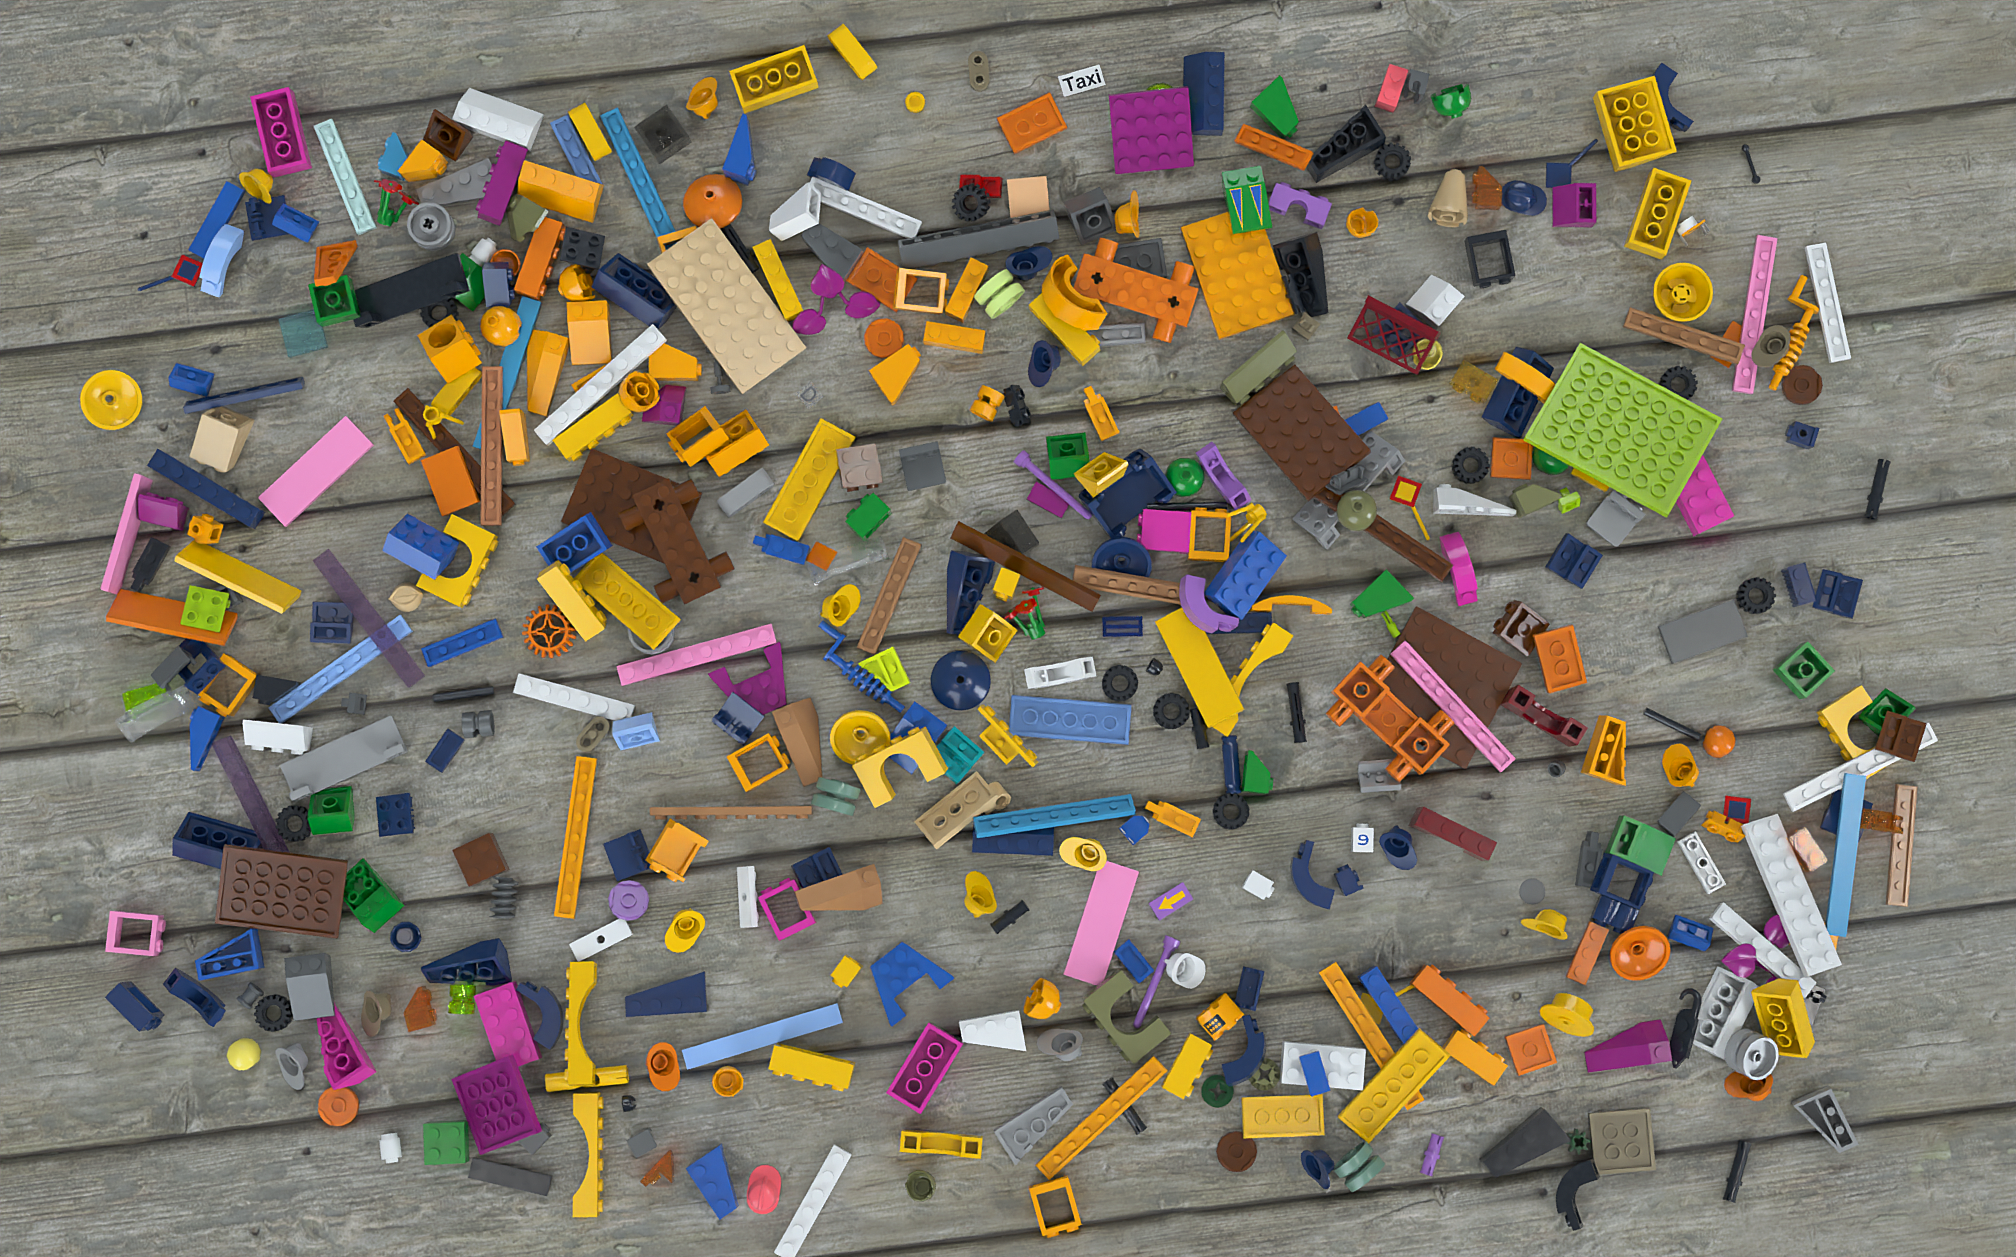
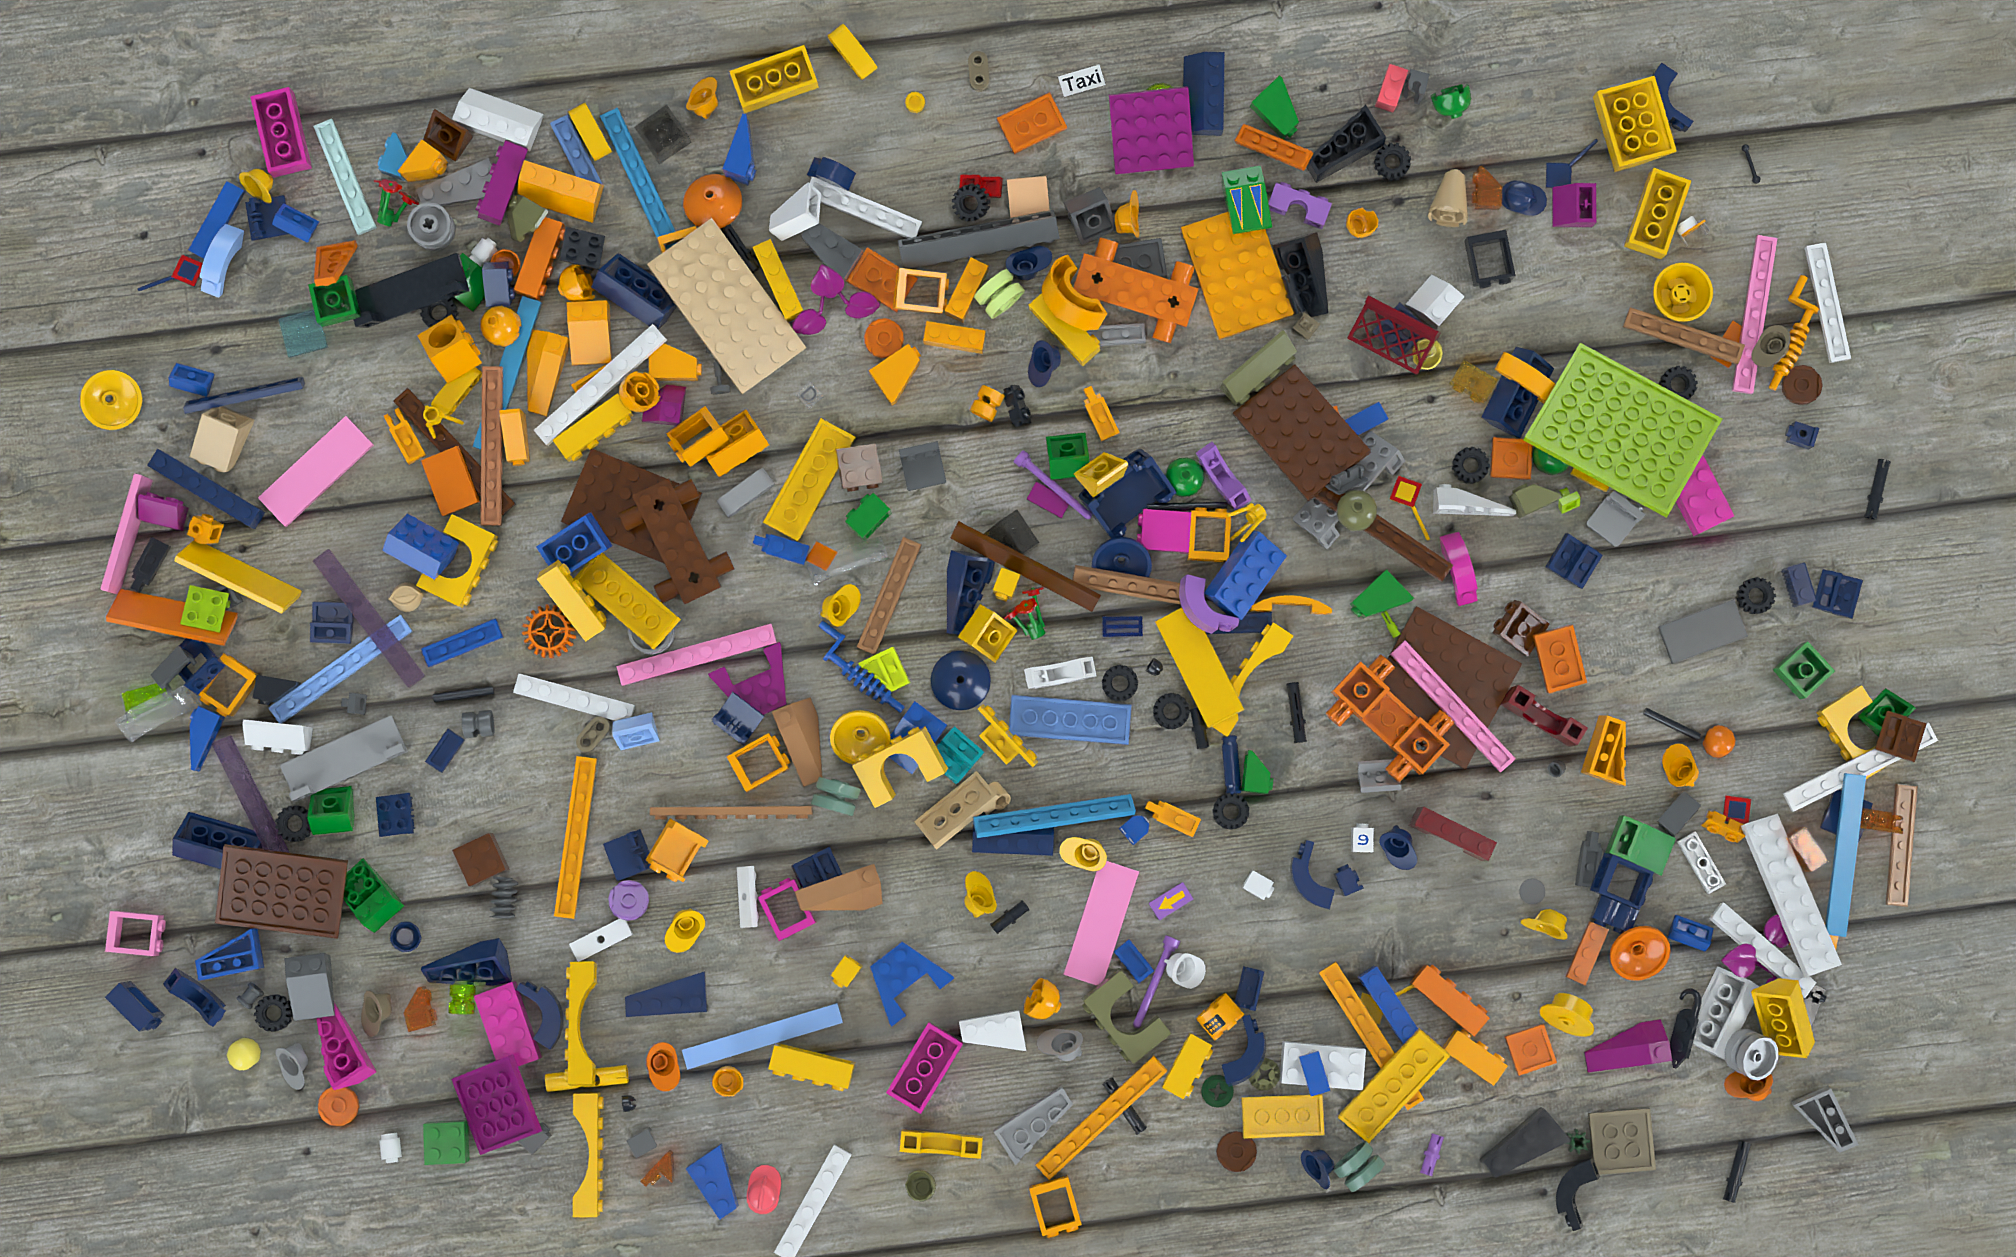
black tile [468,1157,552,1196] -> none

